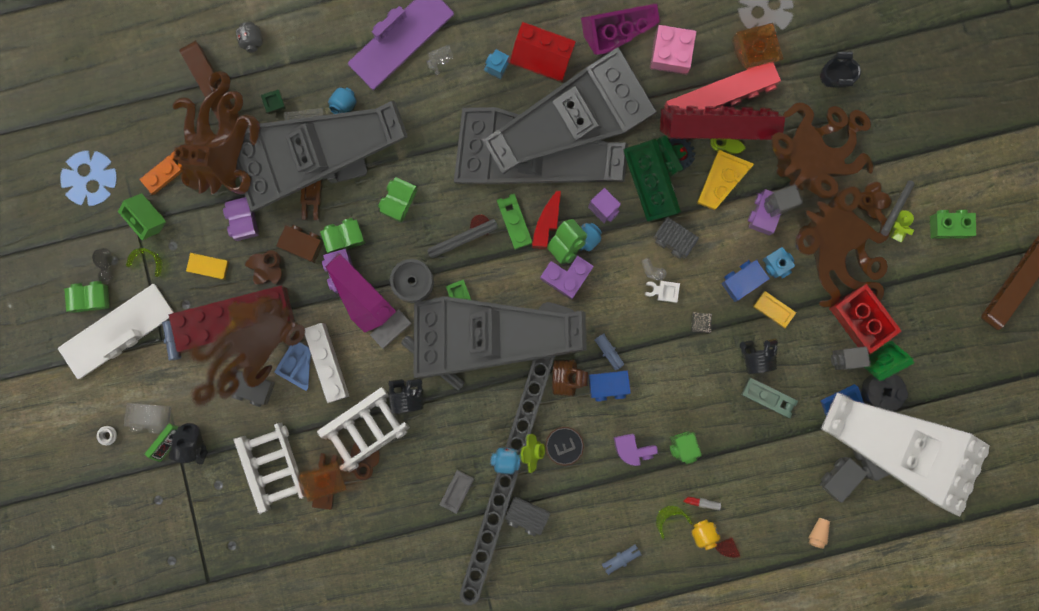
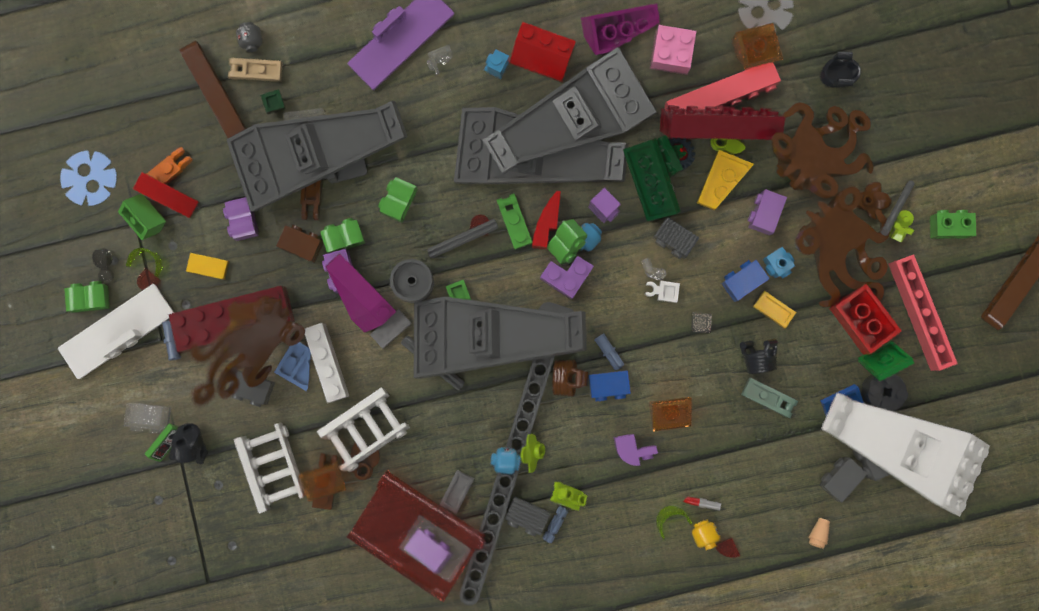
white plate [97,426,117,445] -> none
reddish brown hips [172,71,260,194] -> none
reddish brown plate [245,251,282,284] -> none
dark azure head [328,88,357,114] -> none
black piece [388,379,424,414] -> none
black tile [545,427,584,466] -> none
sand blue pin [602,544,642,575] -> none
bright green brick [669,431,701,464] -> none
dark grey brick [764,185,803,217] -> none
dark grey brick [831,346,870,370] -> none
none -> red slope [133,172,199,218]
none -> clear red tile [137,268,161,290]
none -> tan plate [228,58,283,82]
none -> clear red piece [347,471,486,602]
none -> medium lavender brick [404,529,453,573]
none -> sand blue axle [543,506,568,543]
none -> lime hips [550,482,587,511]
none -> clear orange slope [649,397,692,431]
none -> coral brick [888,255,958,371]

